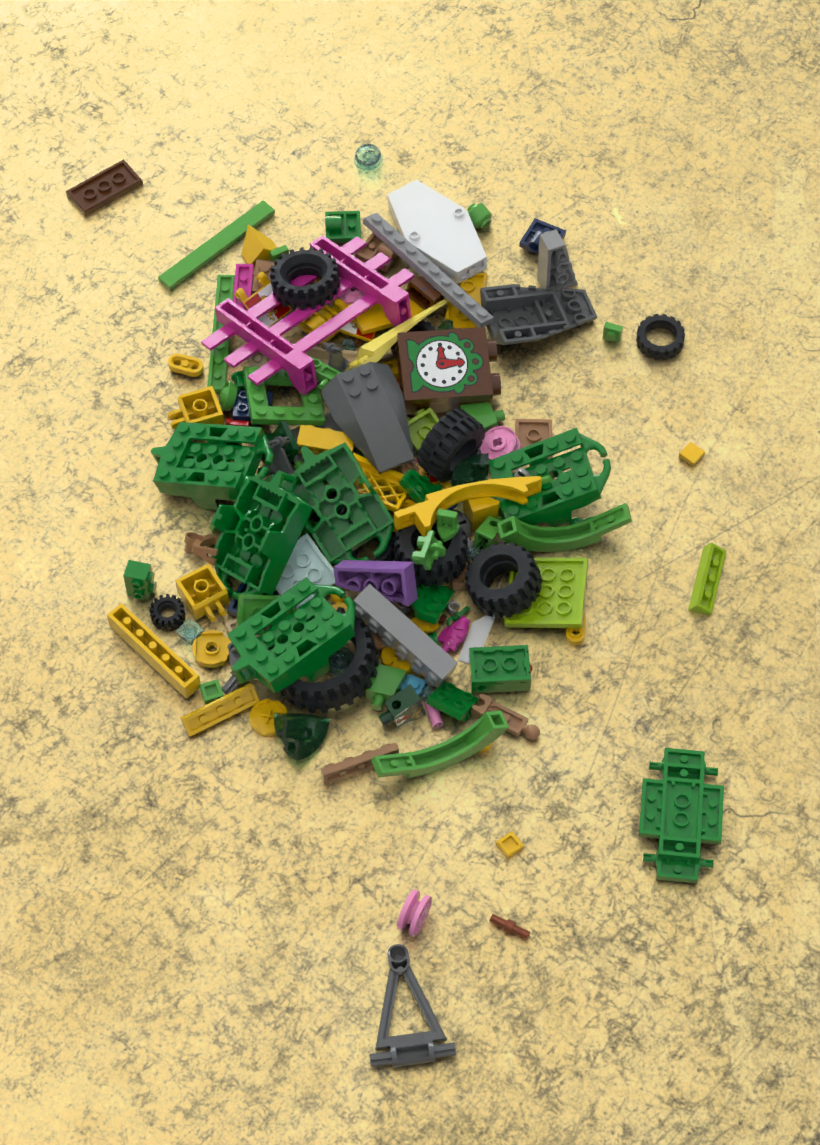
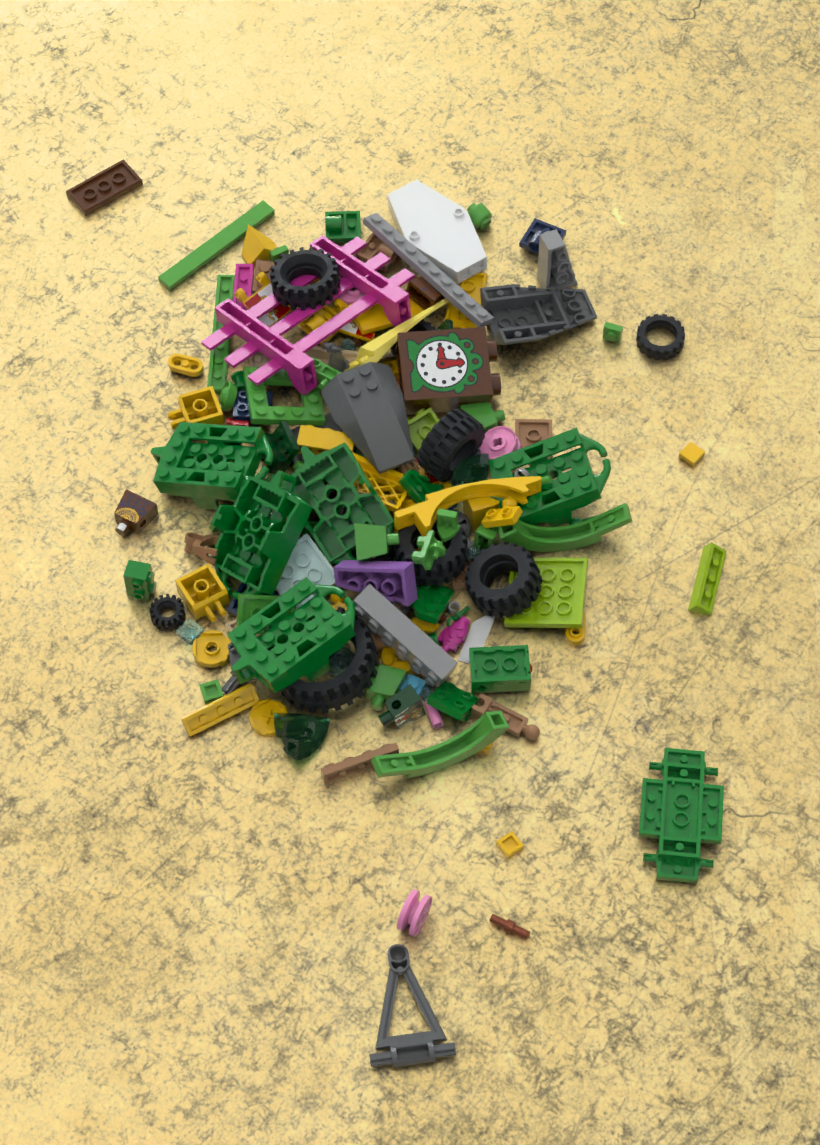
yellow brick [107,603,201,699] -> none
dark grey axle [257,436,295,477] -> none
clear light blue hat [354,143,383,170] -> none
none -> reddish brown torso [114,489,158,536]
none -> bright green torso [354,523,400,560]
none -> yellow plate [481,497,523,528]

